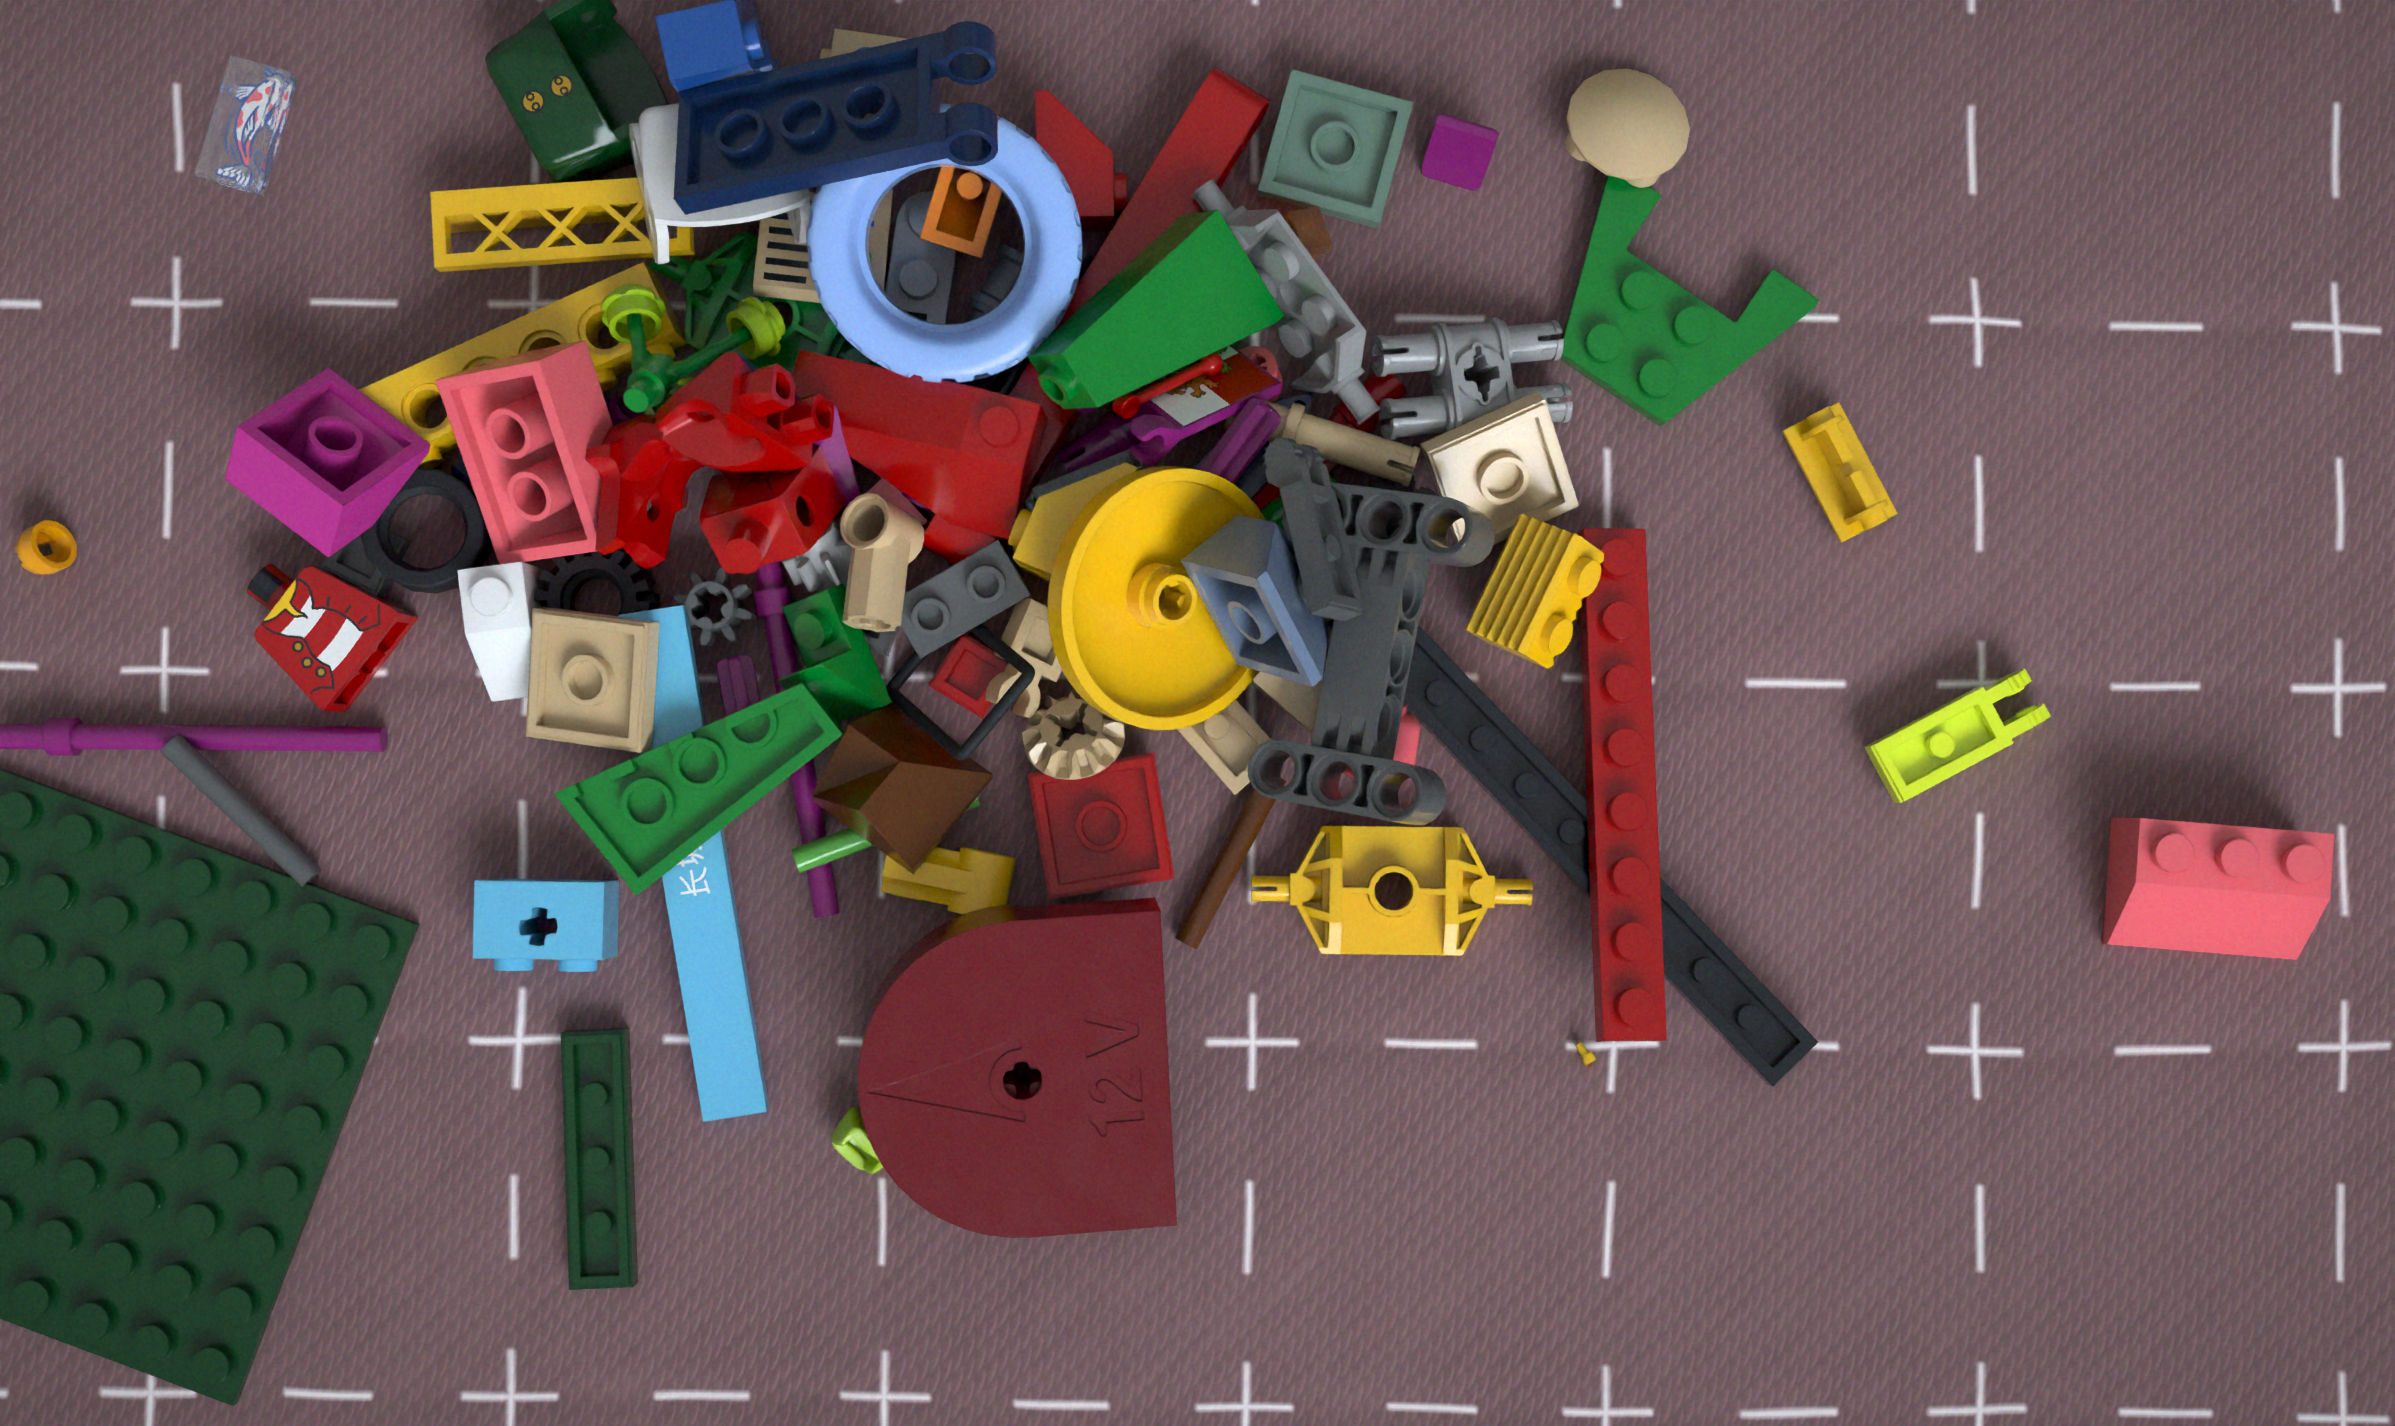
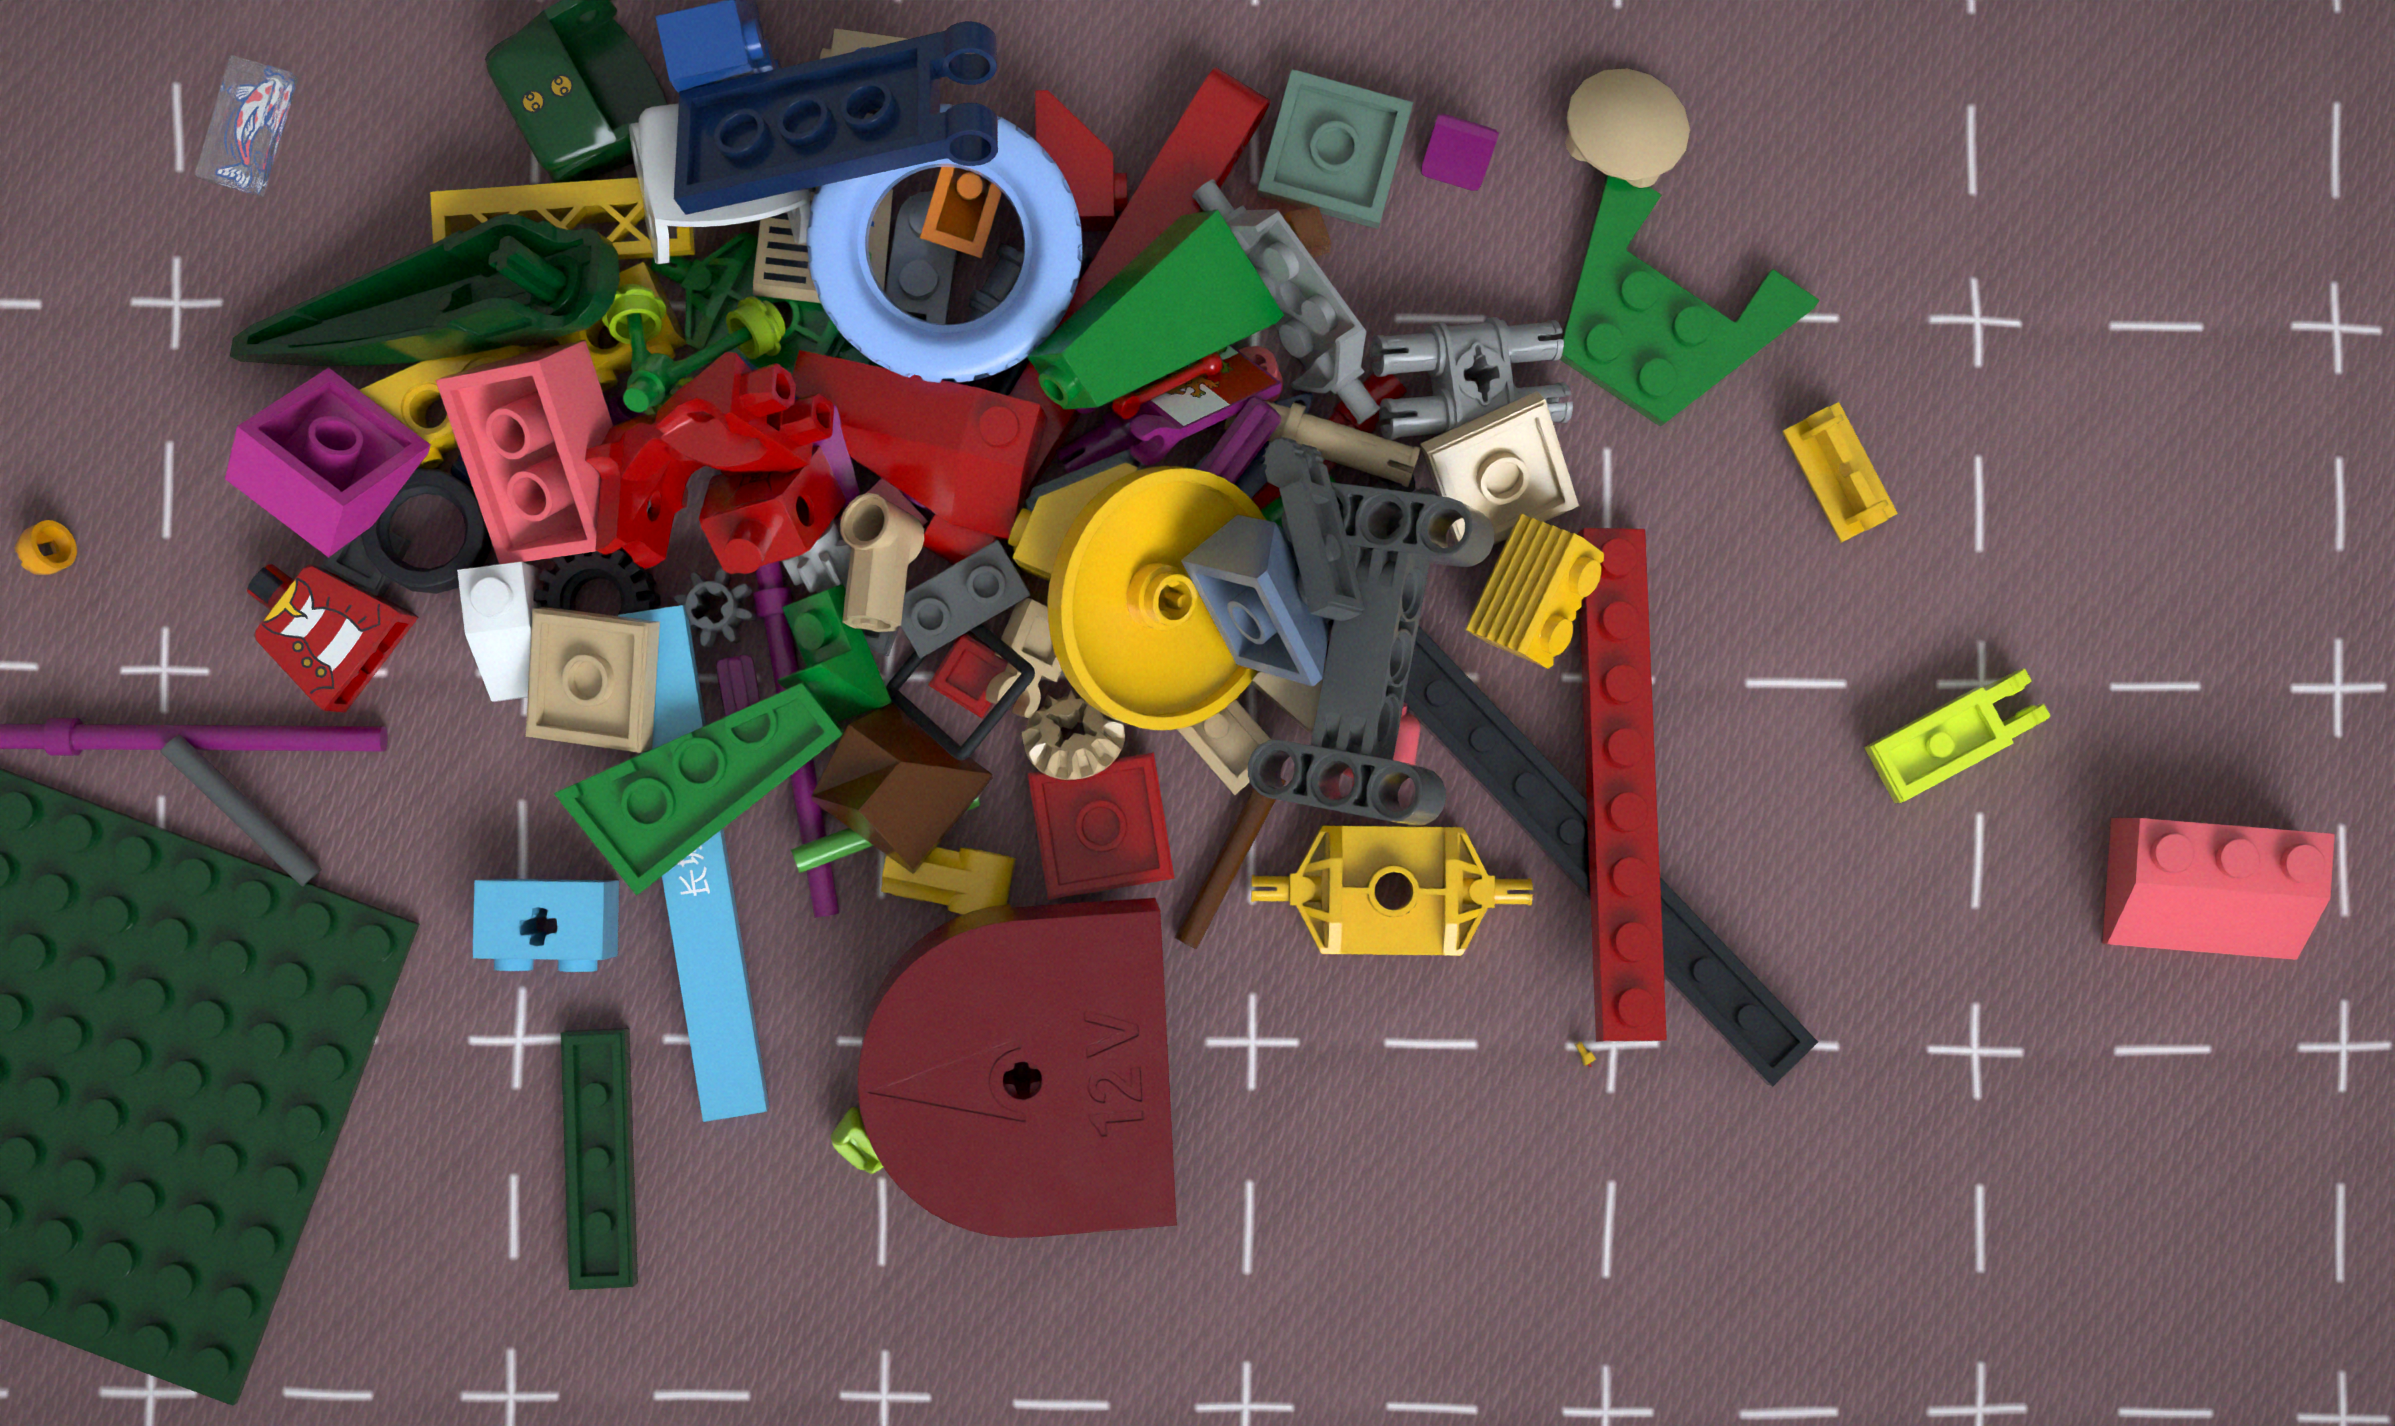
none -> dark green piece [230,214,620,366]

